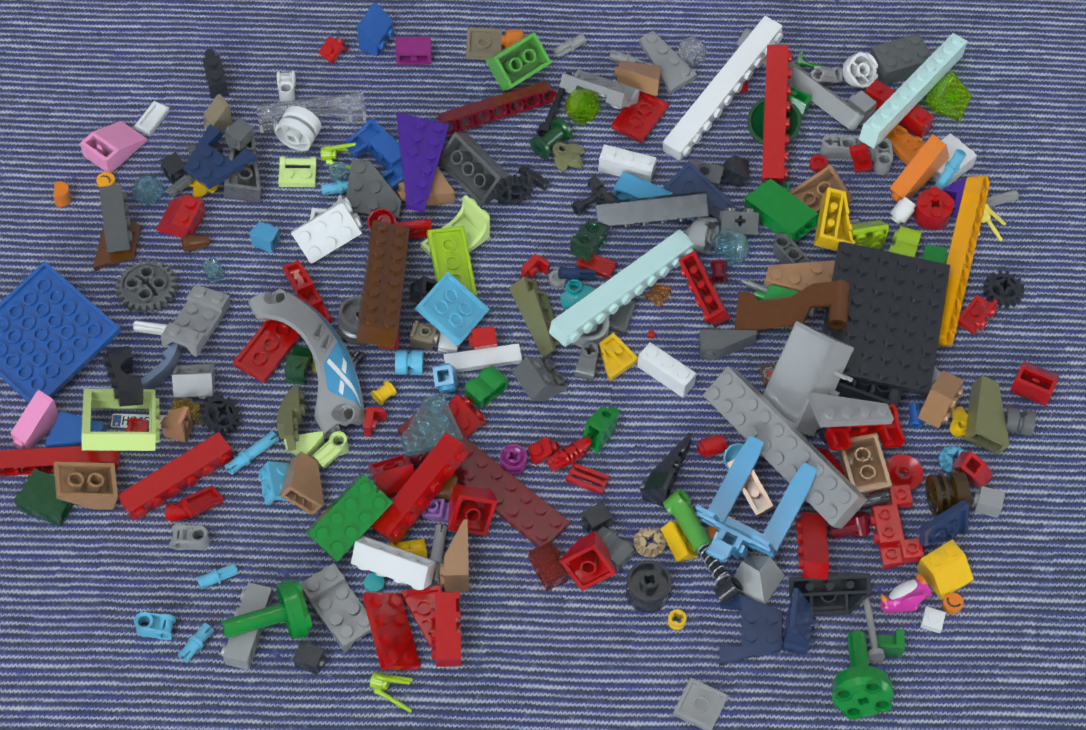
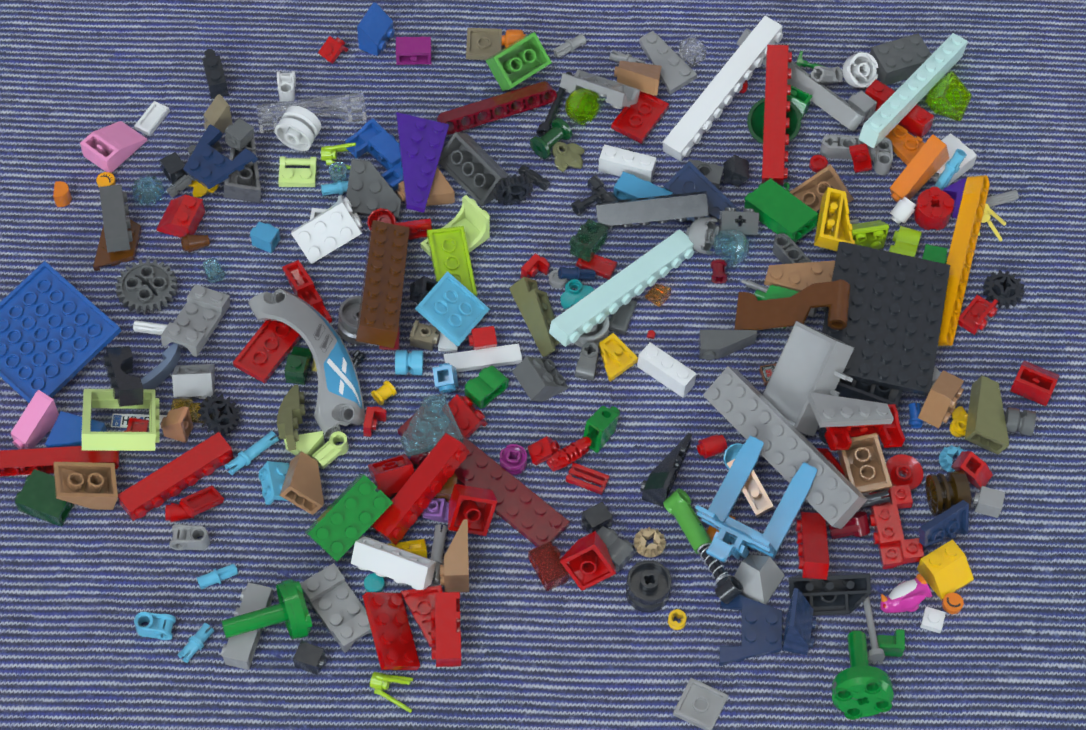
yellow slope [661,521,698,562] -> none
red brick [678,251,730,327] -> none

